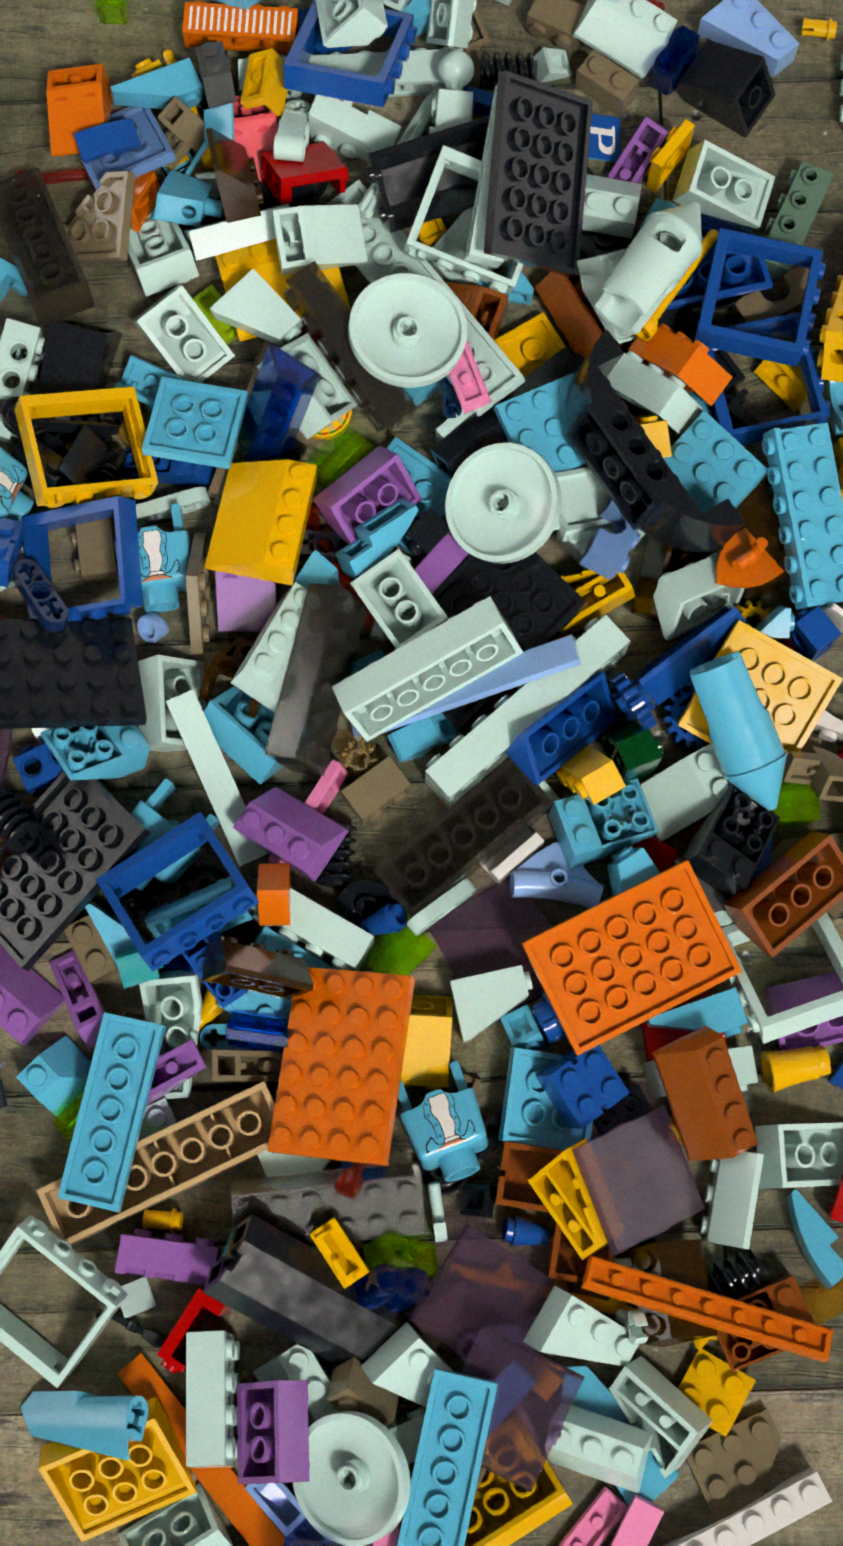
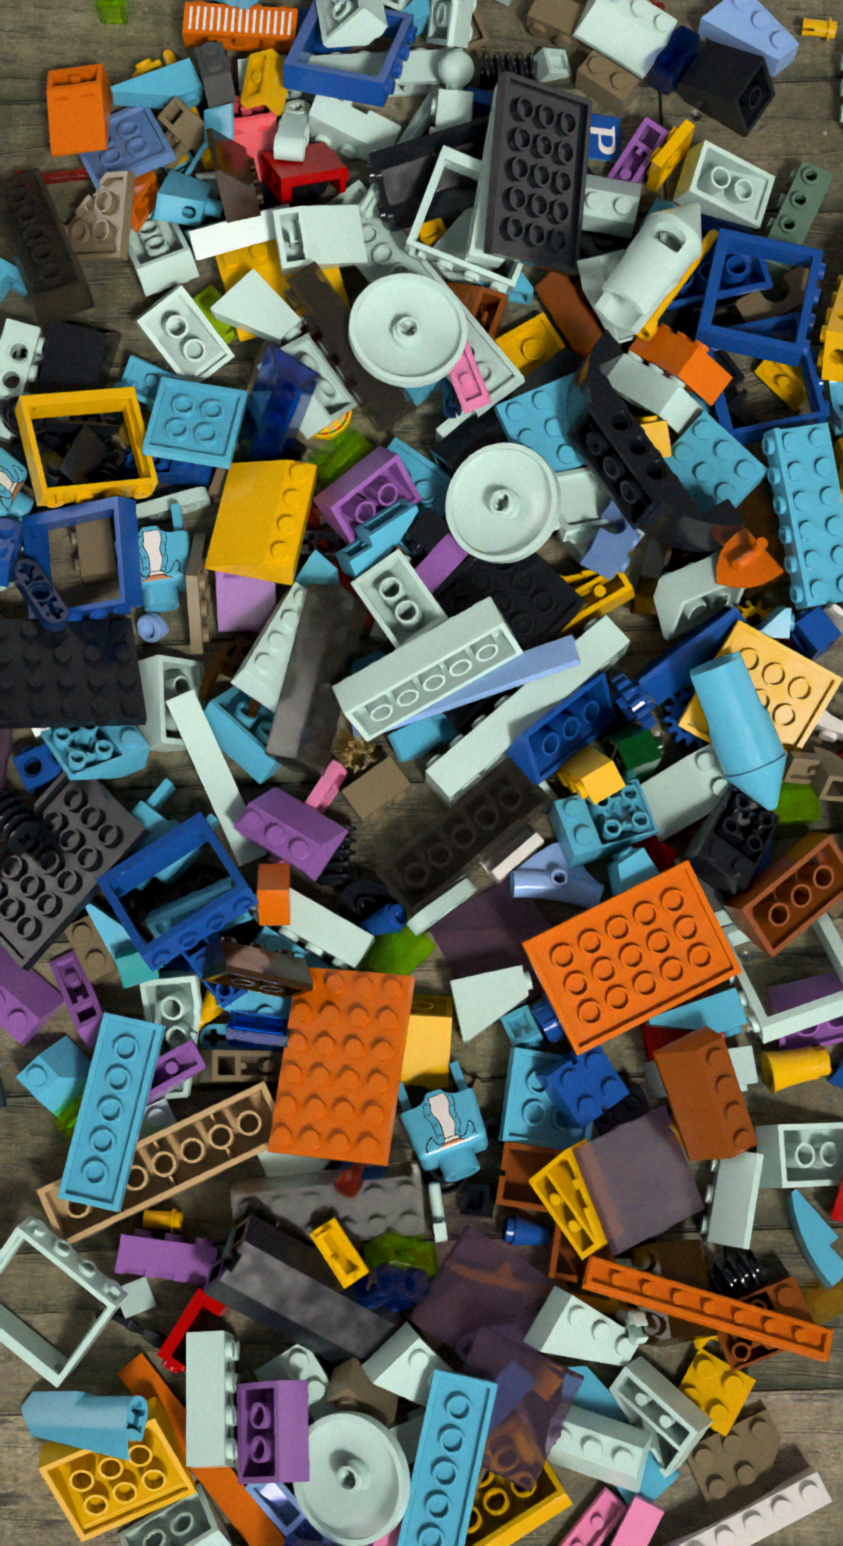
blue slope [74,119,142,164] -> none

